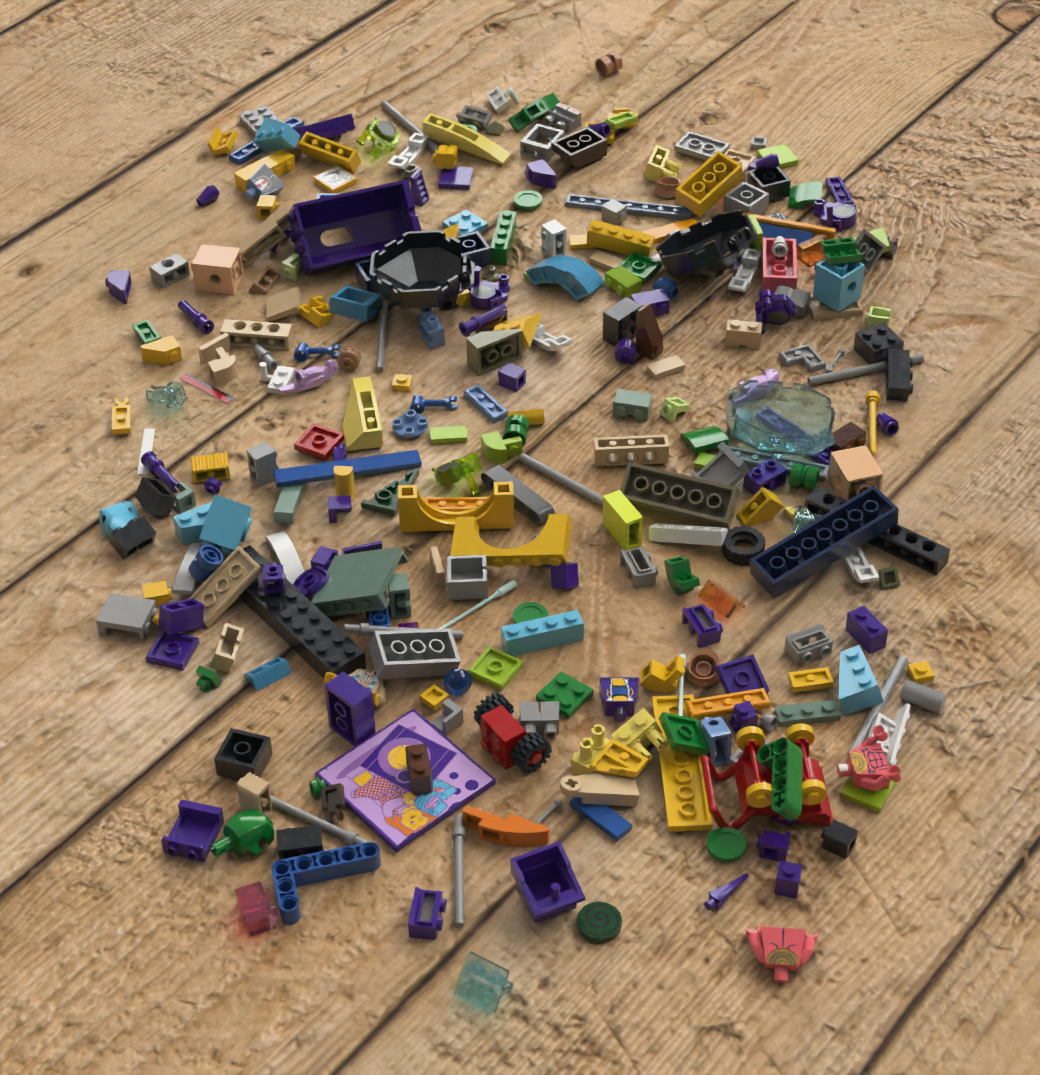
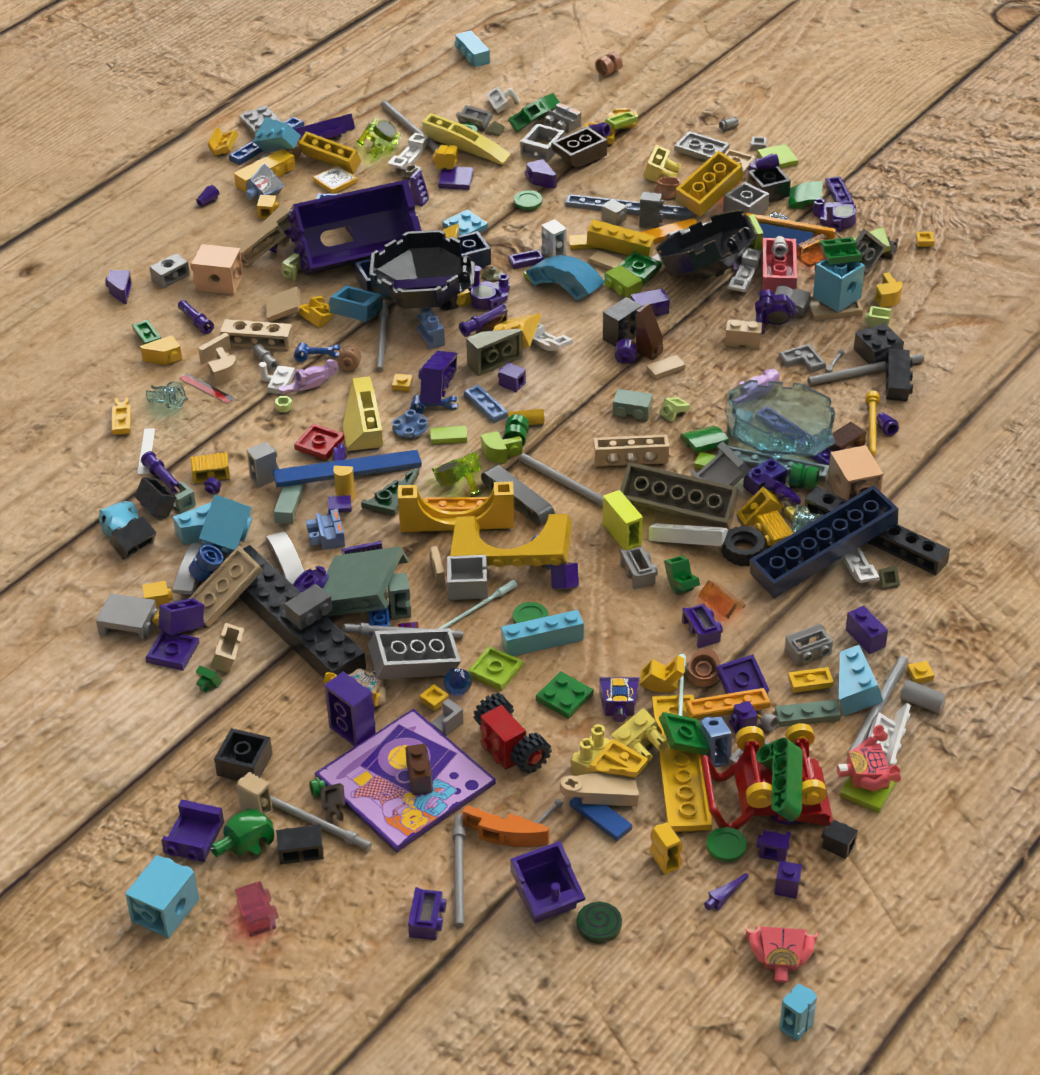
dark azure slope [244,657,291,690] -> none
medium nougat slope [249,265,281,295] -> none
dark purple brick [263,563,284,594] -> none
blue beam [271,842,381,925] -> none
dark purple brick [311,546,338,571] -> none
clear light blue bracket [454,952,514,1014] -> none
green brick [490,210,517,265] -> none
light grey hips [520,701,559,740] -> none
blue head [653,277,679,300] -> none
none -> medium azure brick [125,855,200,938]
none -> yellowish green tile [275,396,292,412]
none -> dark grey brick [284,584,332,630]
none -> medium blue hips [306,509,345,550]
none -> dark purple beam [393,277,452,290]
none -> dark purple wedge [418,351,458,405]
none -> medium azure brick [454,31,490,67]
none -> dark purple tile [508,249,545,269]
none -> dark grey brick [639,192,664,228]
none -> yellow brick [650,822,683,875]
none -> light grey pin [719,117,739,131]
none -> yellow brick [755,510,793,548]
none -> dark purple plate [759,473,801,505]
none -> medium azure brick [779,984,817,1041]
none -> yellow brick [874,272,903,308]
none -> yellow plate [916,232,935,247]

